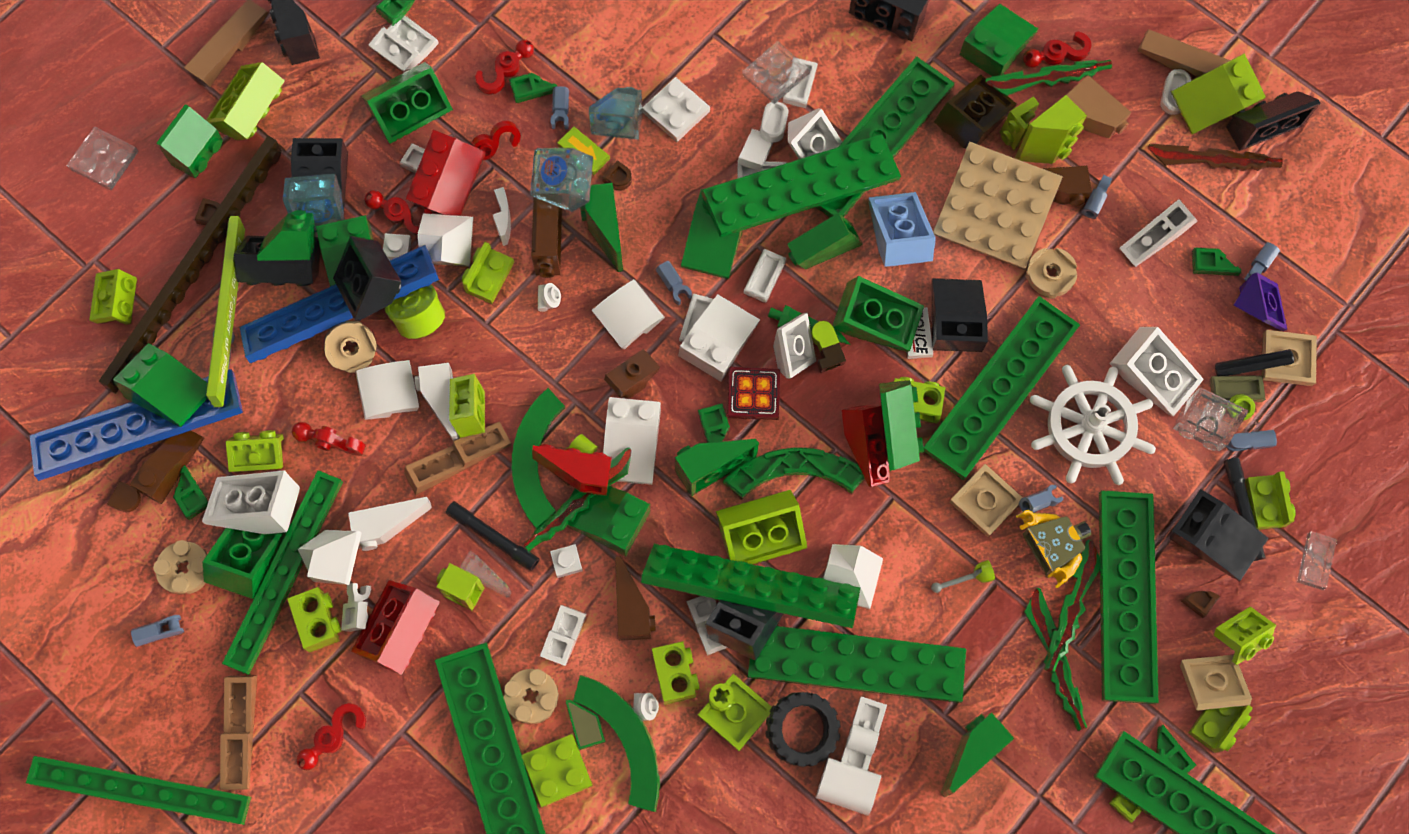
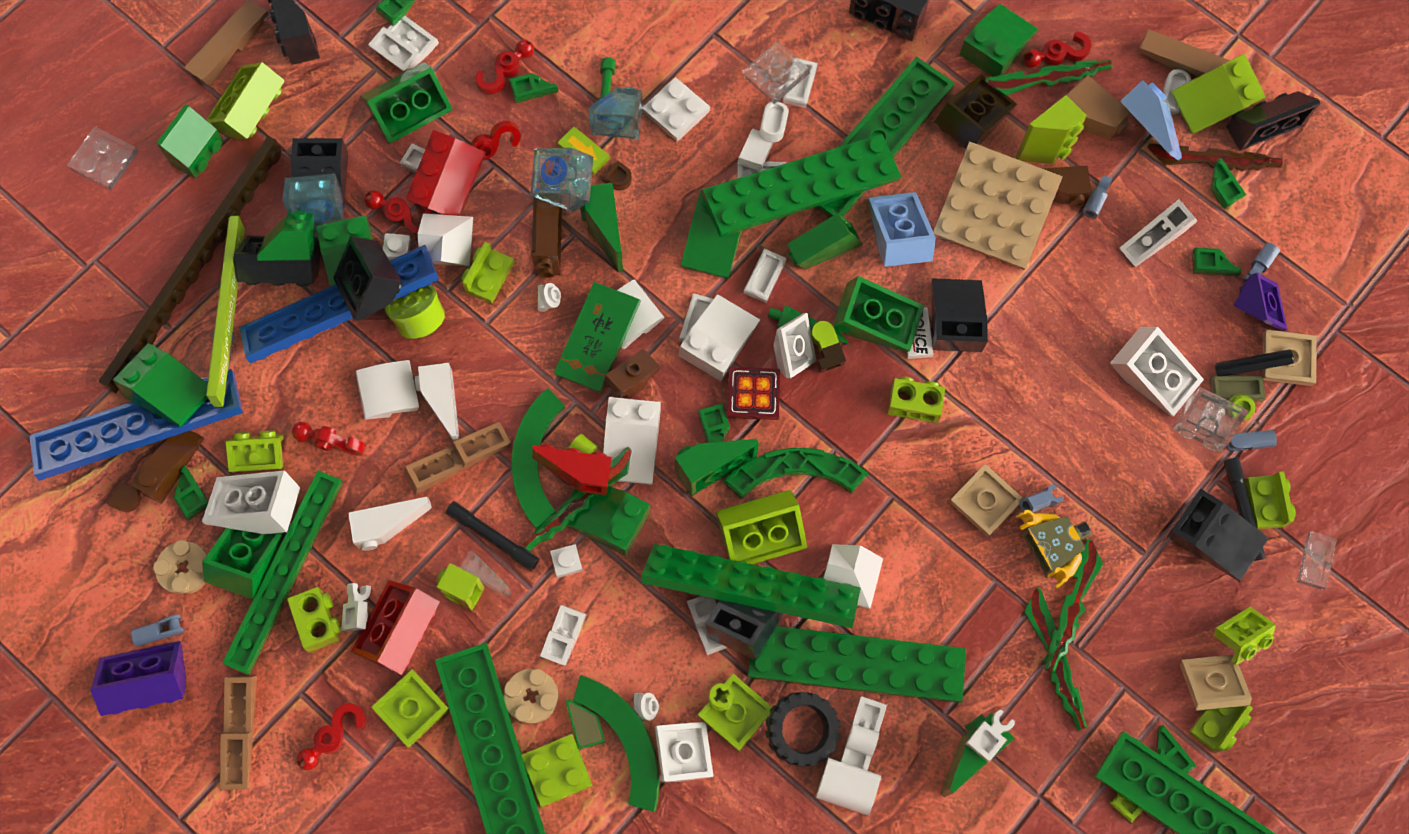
green plate [26,756,251,825] -> none
lime bracket [89,269,137,324] -> none
reddish brown tile [194,198,220,226] -> none
white slope [298,530,362,585] -> none
tan plate [324,321,377,373] -> none
lime brick [449,374,485,438] -> none
white slope [493,187,511,246] -> none
sand blue bar [550,86,569,129] -> none
reddish brown slope [615,556,656,640] -> none
lime brick [652,641,700,705] -> none
sand blue bar [656,261,692,306] -> none
white slope [788,108,842,159] -> none
red slope [842,405,890,487] -> none
slope [879,380,924,471] -> none
green plate [924,296,1080,480] -> none
hinge [931,560,995,593] -> none
lime bracket [999,96,1039,150] -> none
tan plate [1025,248,1077,299] -> none
white piece [1030,365,1156,485] -> none
green plate [1099,490,1159,704] -> none
reddish brown tile [1181,591,1220,618] -> none
none -> dark purple slope [90,641,187,716]
none -> lime plate [372,669,449,748]
none -> green tile [554,282,641,393]
none -> green bar [597,57,616,115]
none -> white slope [655,722,713,782]
none -> white plate [966,710,1015,763]
none -> light blue slope [1120,80,1182,160]
none -> green tile [1210,158,1246,209]

